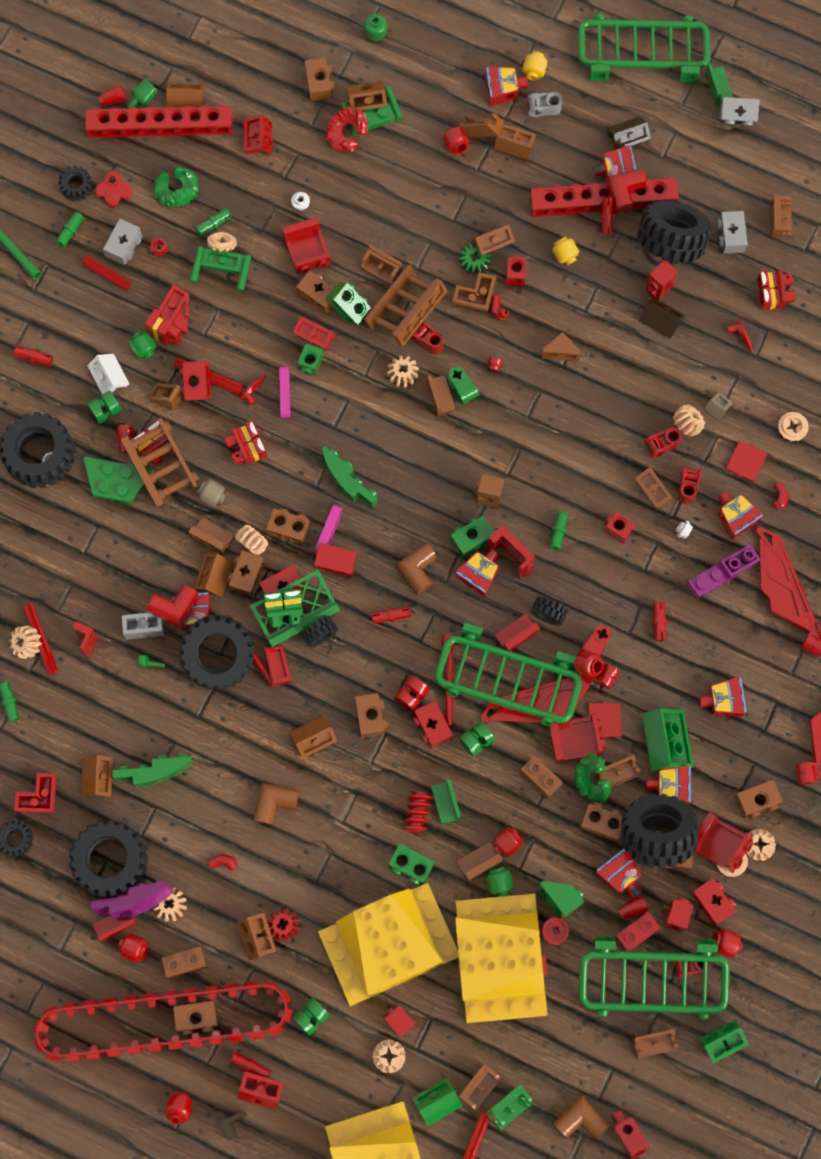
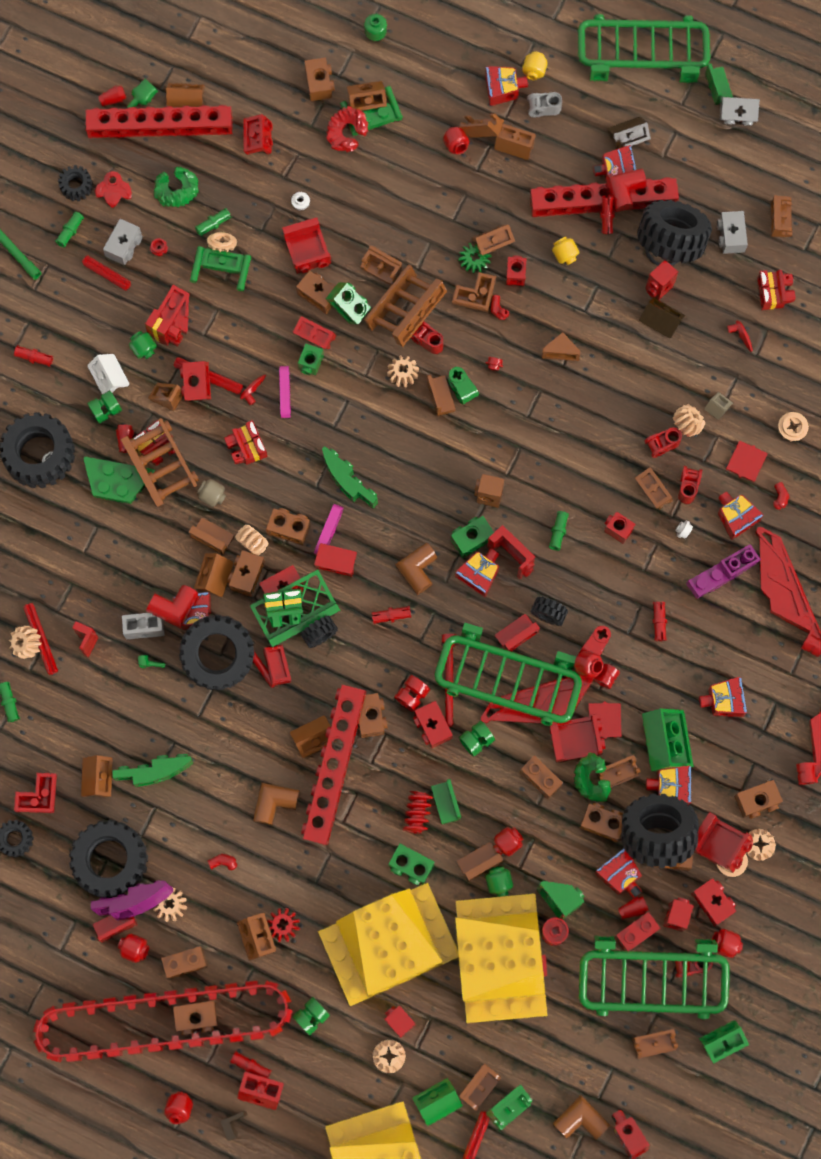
none -> red brick [301,685,367,845]

